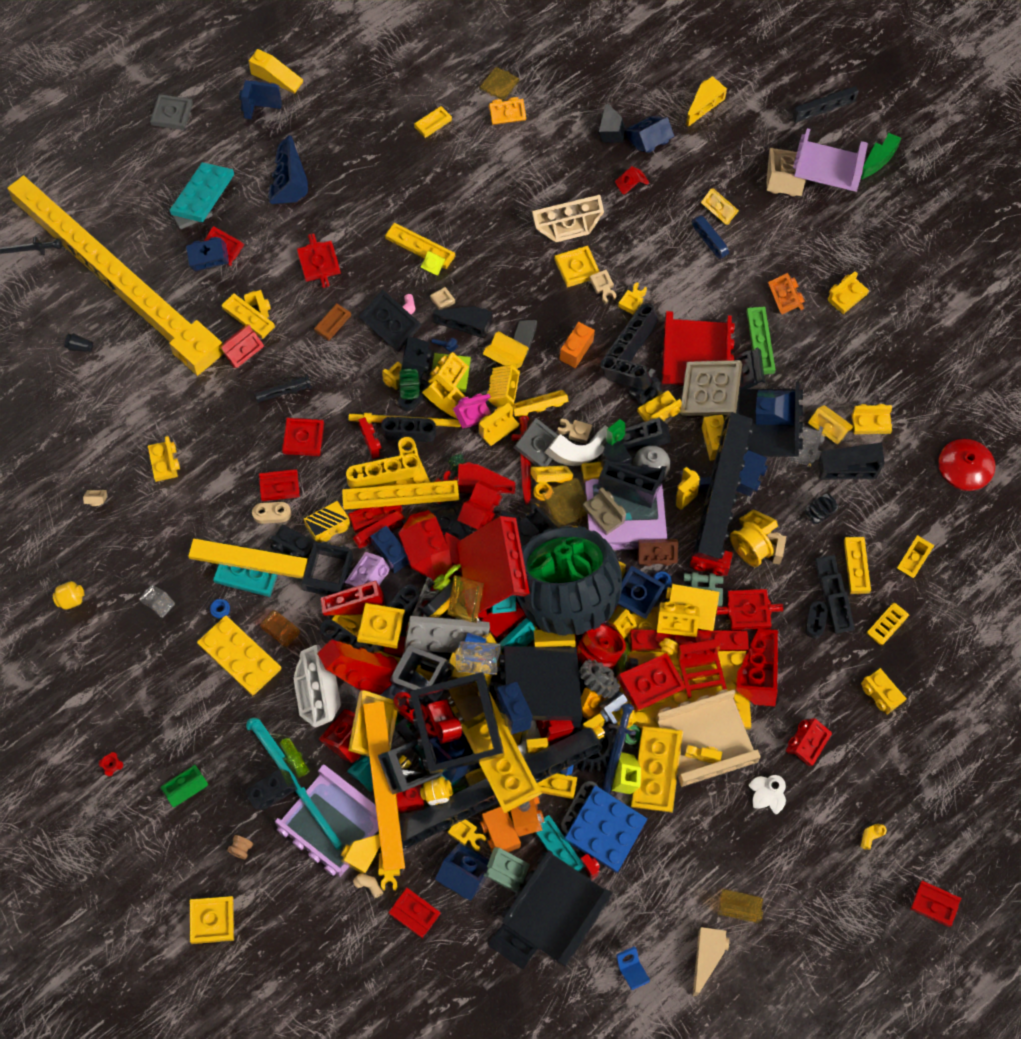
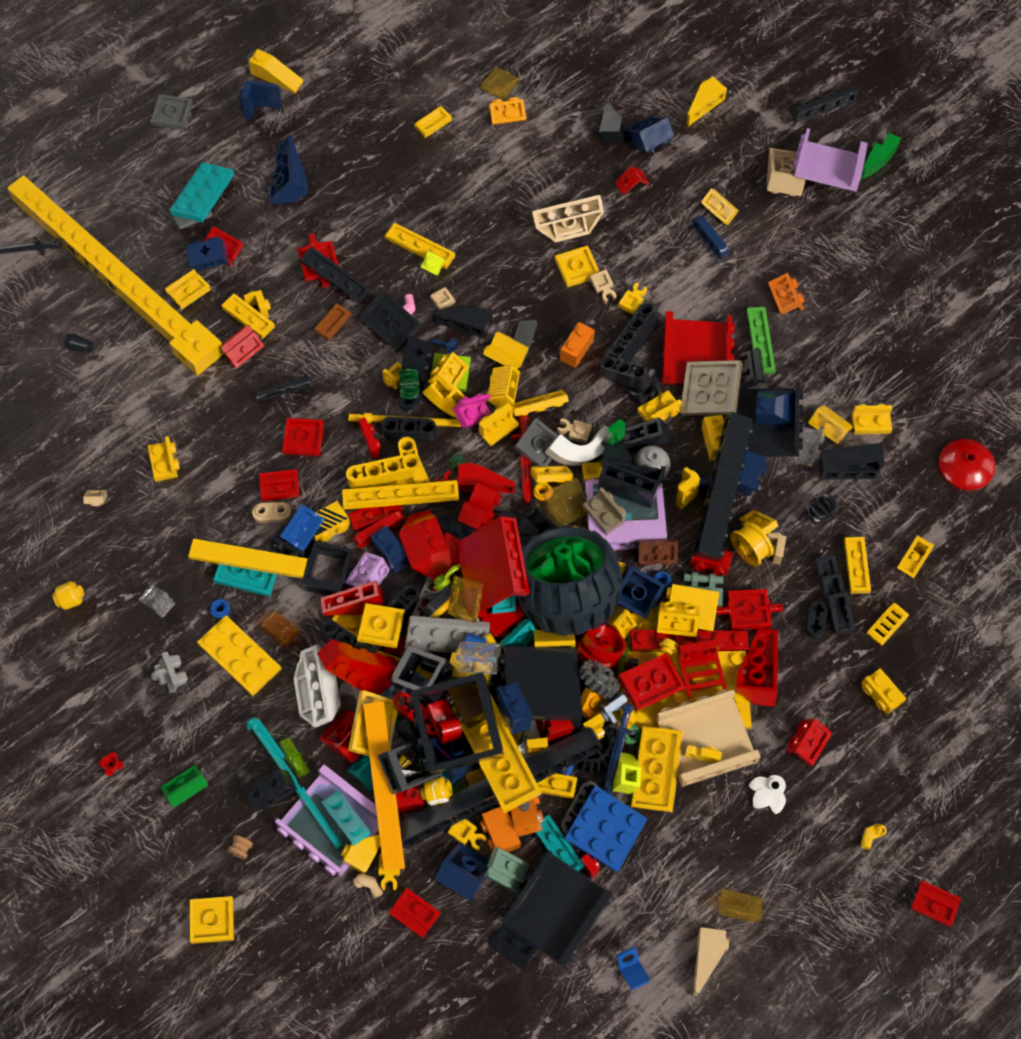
yellow bracket [828,272,869,314] -> none
none -> light grey hips [151,652,188,693]
none -> yellow plate [165,269,211,310]
none -> blue hinge [280,504,325,551]
none -> black plate [300,246,370,304]
none -> teal plate [321,790,371,846]

